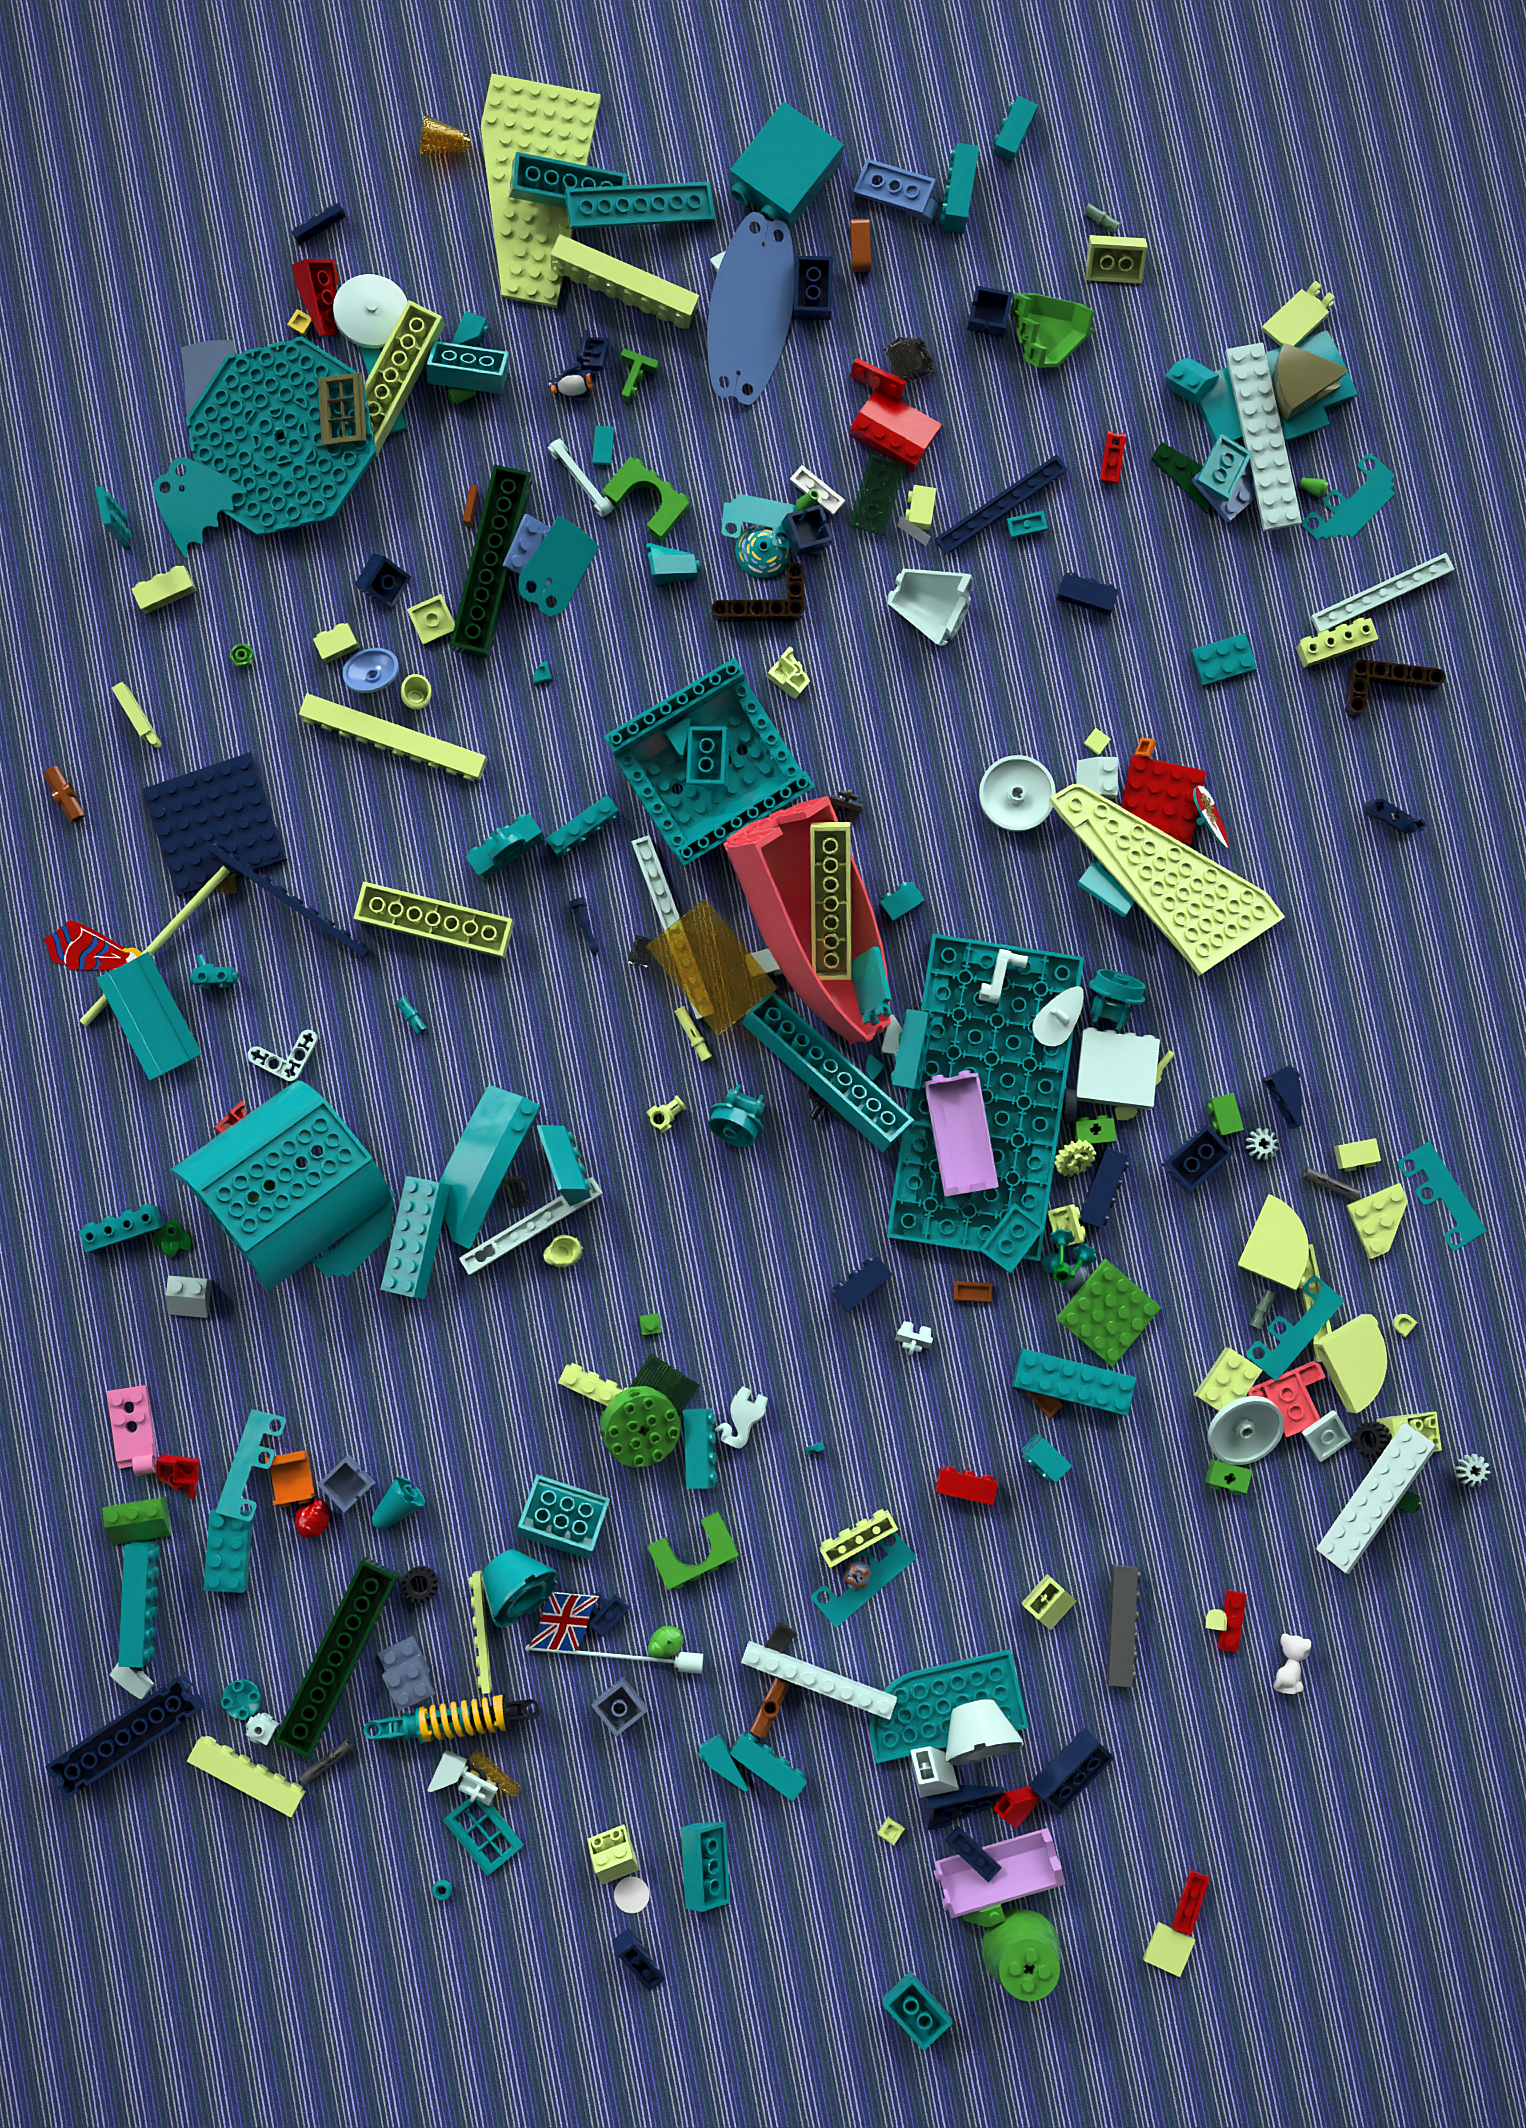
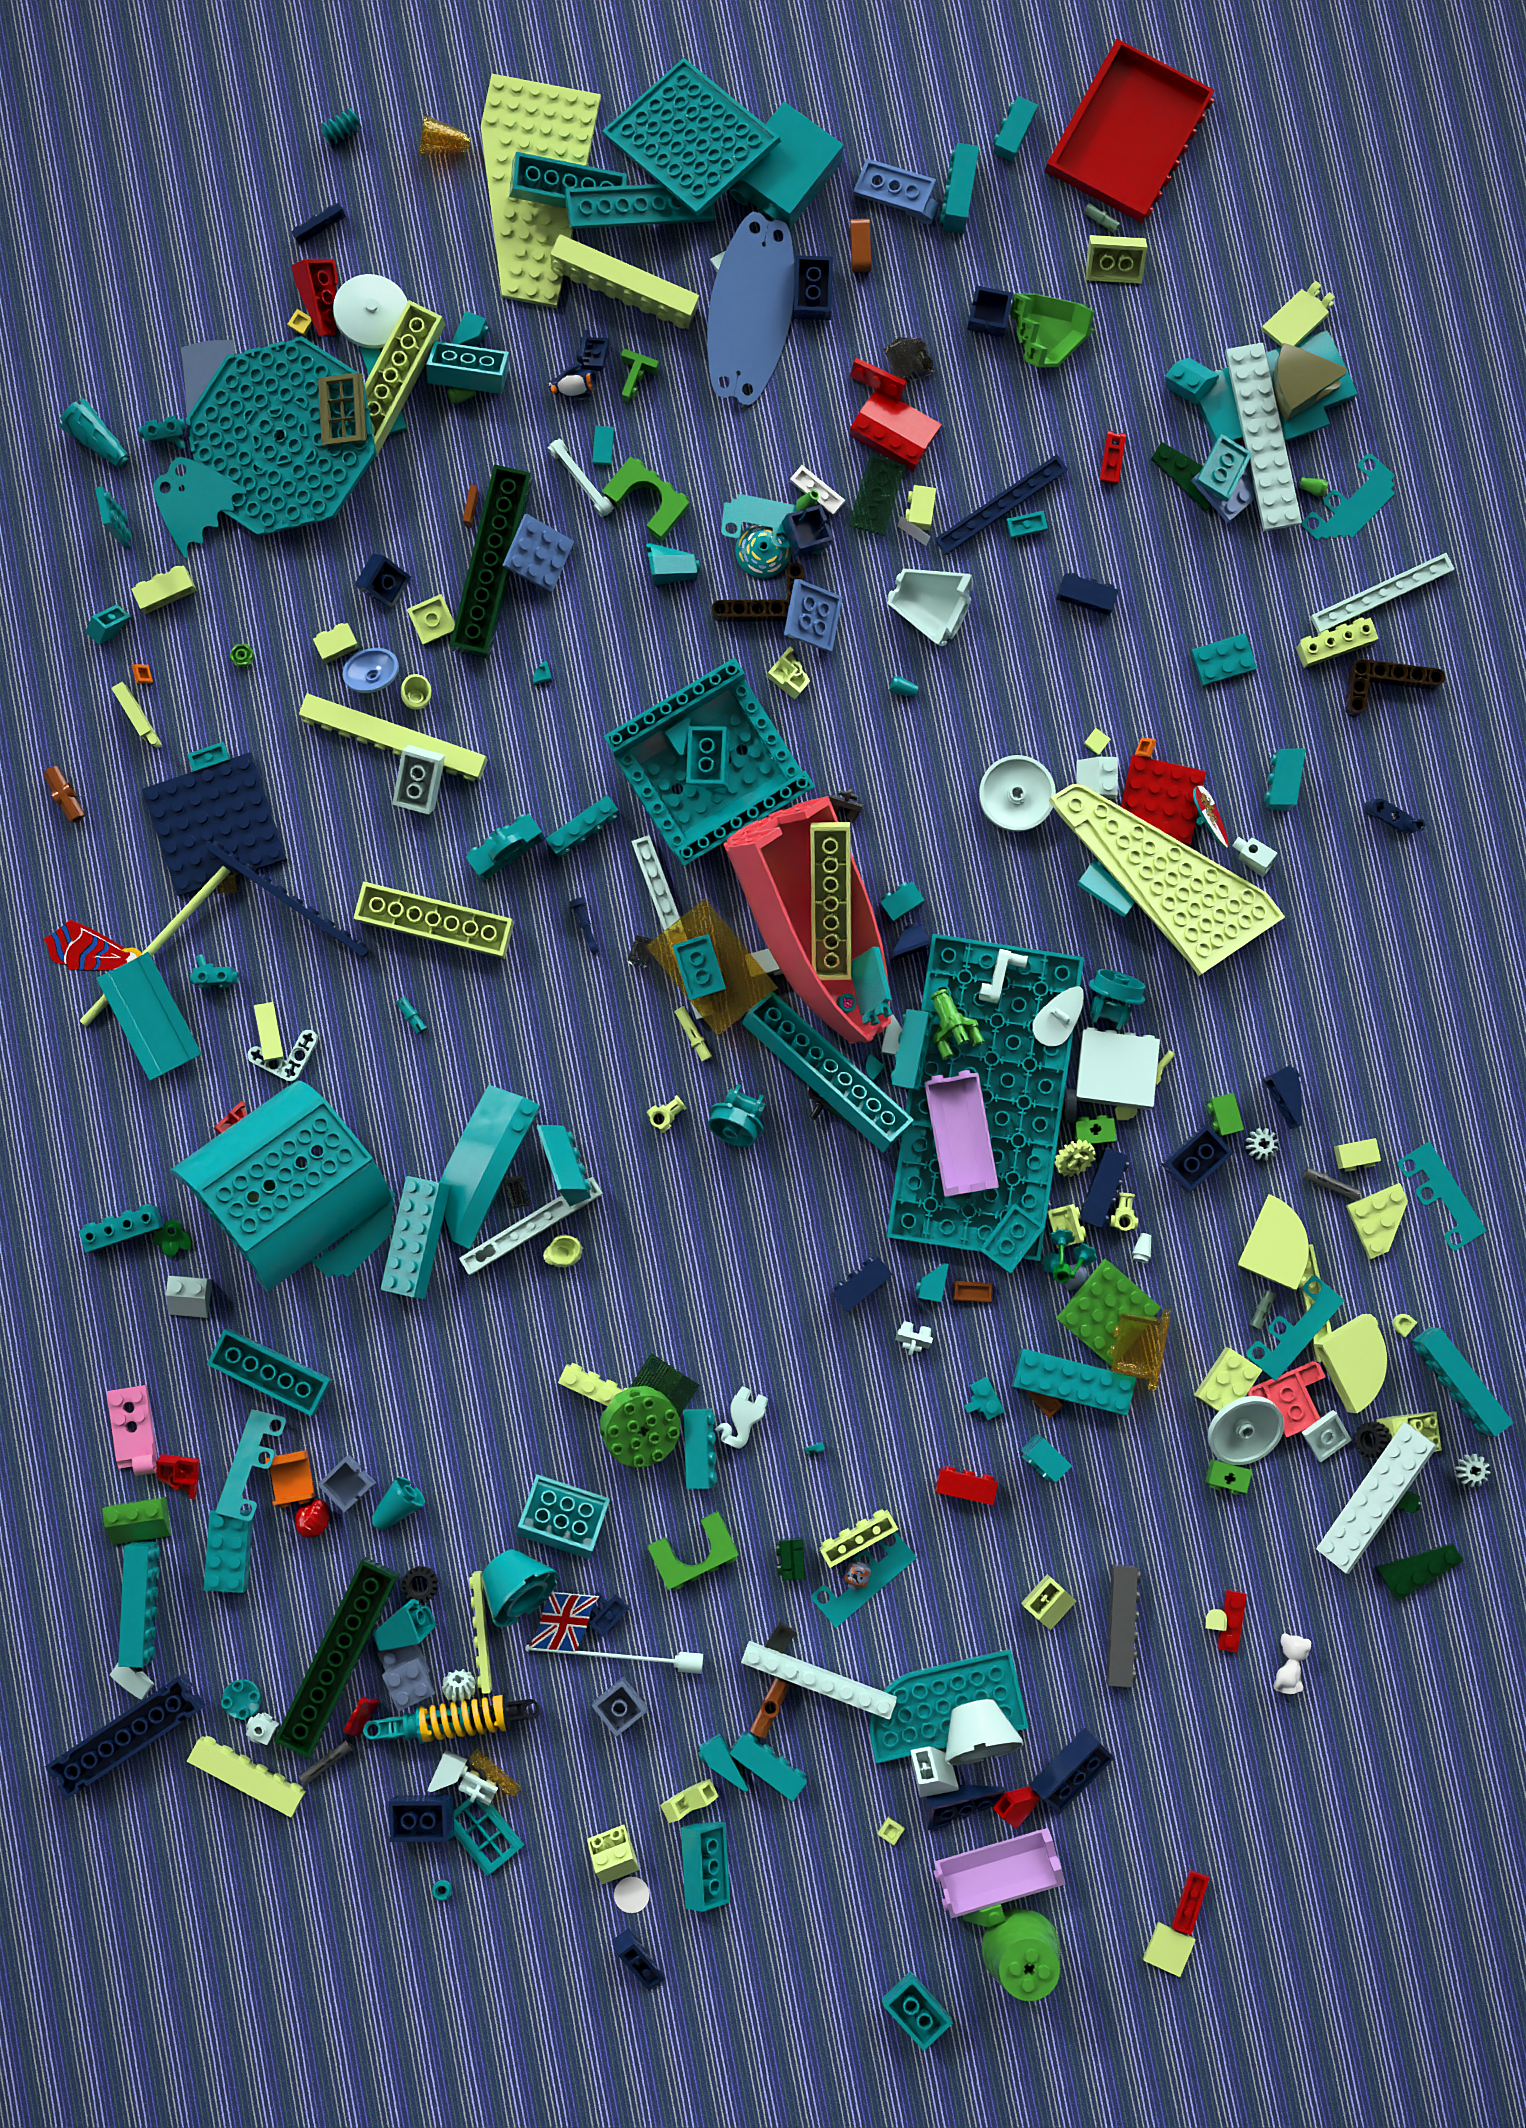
teal piece [518,515,599,616] -> none
bright green plate [640,1313,662,1335] -> none
bright green piece [647,1625,684,1659] -> none
dark blue tile [945,1826,1002,1882] -> none
none -> teal cone [58,398,129,467]
none -> teal slope [85,604,131,645]
none -> orange slope [131,664,153,684]
none -> teal brick [138,416,186,450]
none -> teal plate [187,742,230,772]
none -> teal brick [206,1328,333,1416]
none -> yellowish green tile [254,1002,284,1062]
none -> teal piece [320,108,362,147]
none -> red slope [343,1696,381,1736]
none -> teal slope [373,1599,436,1651]
none -> dark blue brick [388,1795,454,1842]
none -> light aqua brick [392,745,445,815]
none -> light aqua gear [442,1669,476,1703]
none -> teal plate [602,58,781,216]
none -> yellowish green brick [660,1779,719,1823]
none -> teal plate [672,934,726,1001]
none -> dark green brick [776,1537,806,1581]
none -> medium blue plate [784,579,842,652]
none -> teal tile [836,993,857,1013]
none -> teal cone [889,676,918,697]
none -> dark blue slope [890,923,930,961]
none -> teal slope [915,1263,949,1302]
none -> bright green wheel [930,989,985,1060]
none -> teal hinge [964,1376,1005,1420]
none -> red panel [1045,39,1215,223]
none -> yellowish green connector [1109,1192,1138,1231]
none -> clear yellow windscreen [1110,1308,1172,1391]
none -> light aqua cone [1132,1233,1152,1263]
none -> light aqua torso [1232,837,1277,877]
none -> teal slope [1264,748,1306,812]
none -> dark green wing [1375,1543,1463,1601]
none -> teal brick [1412,1327,1514,1437]

